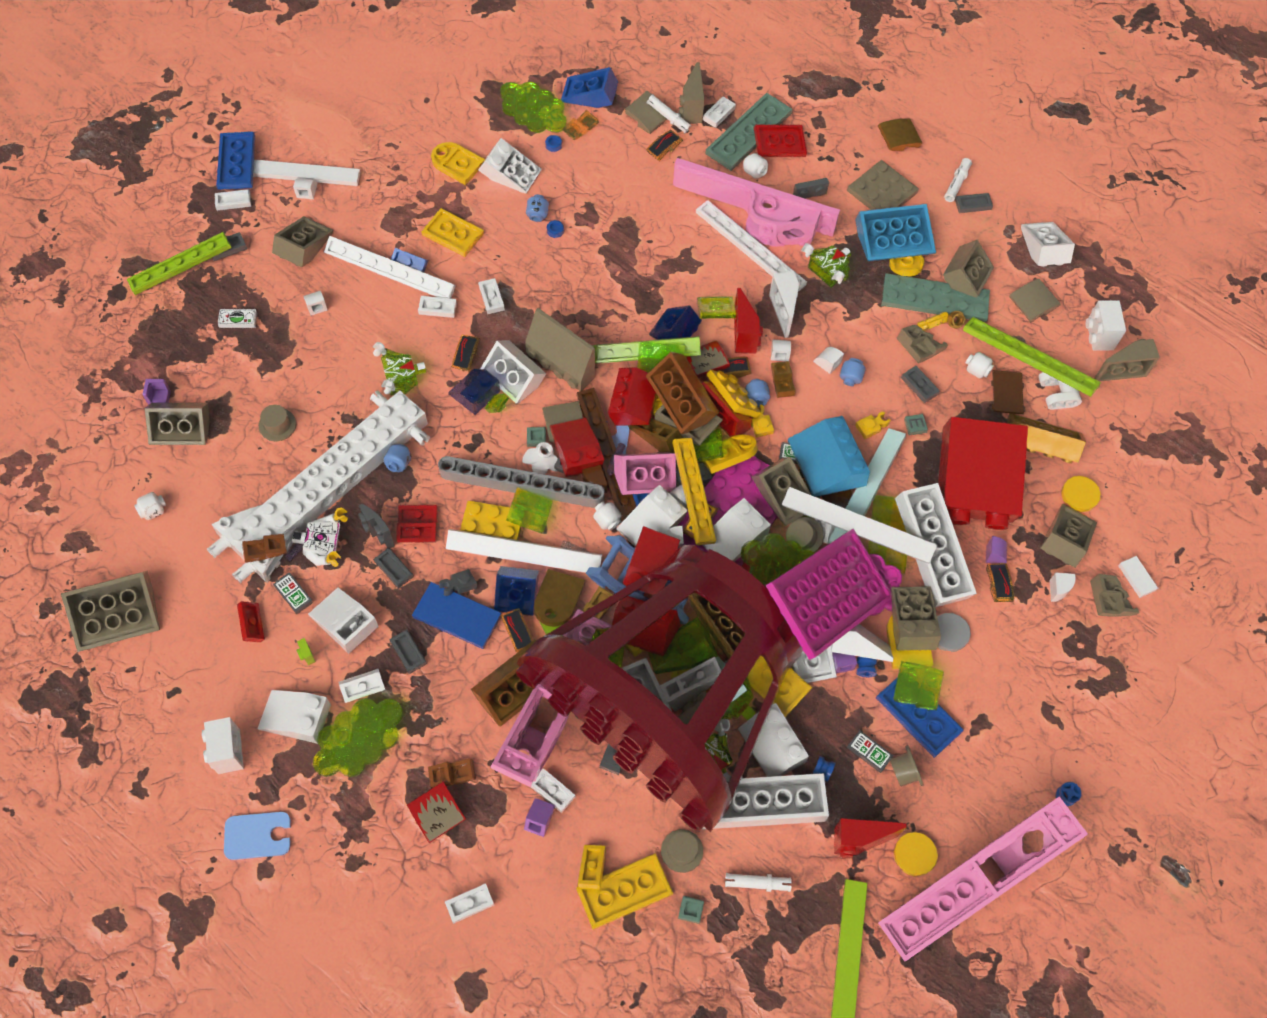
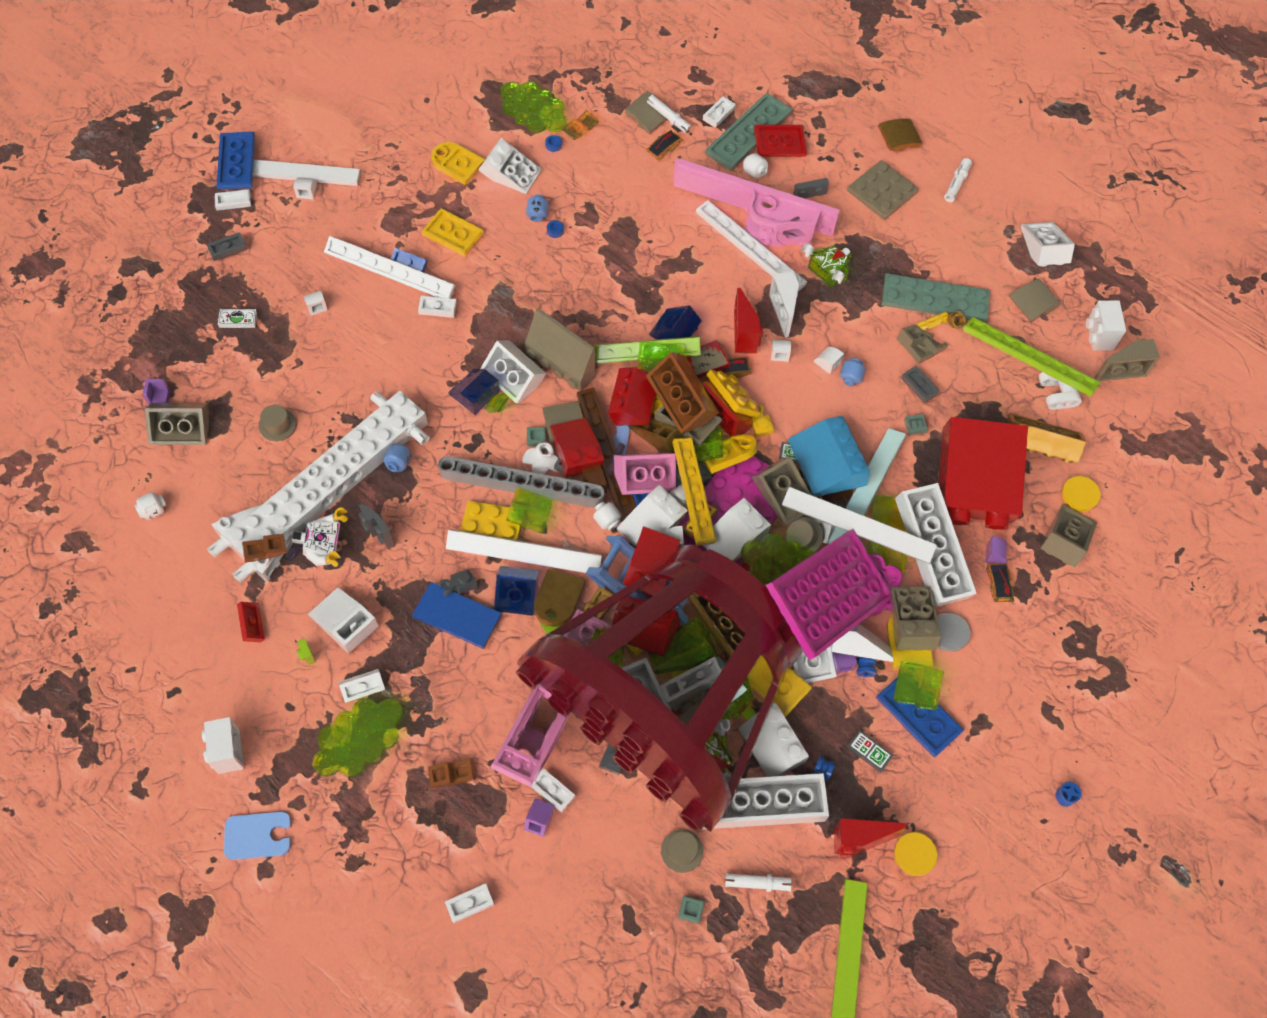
dark tan slope [61,570,160,652] -> none
lime tile [127,232,232,295] -> none
white slope [257,690,331,744] -> none
dark tan slope [272,216,333,267] -> none
tile [273,573,313,614] -> none
clear neon green torso [373,342,426,395] -> none
dark grey tile [373,547,414,589] -> none
dark grey tile [389,630,427,674] -> none
red slope [396,505,438,543] -> none
slope [407,781,466,843] -> none
slope [451,334,480,372] -> none
pearl gold slope [471,639,536,727] -> none
white plate [478,278,505,314] -> none
black slope [500,608,533,652] -> none
blue slope [561,67,618,108] -> none
yellow tile [576,853,673,930] -> none
yellow plate [578,845,606,889] -> none
dark tan slope [679,62,704,124] -> none
clear neon green tile [697,296,736,319] -> none
medium blue head [745,379,770,407] -> none
pearl gold slope [771,361,796,398] -> none
dark azure slope [855,204,936,261] -> none
yellow plate [855,412,891,439] -> none
bright pink piece [878,797,1088,961] -> none
yellow tile [889,255,924,276] -> none
dark tan piece [890,745,924,787] -> none
dark tan slope [943,240,994,297] -> none
dark grey tile [955,193,993,213] -> none
white head [965,352,994,379] -> none
reddish brown piece [991,370,1025,414] -> none
white brick [1050,573,1075,602] -> none
dark tan slope [1090,574,1139,617] -> none
white tile [1118,556,1158,598] -> none

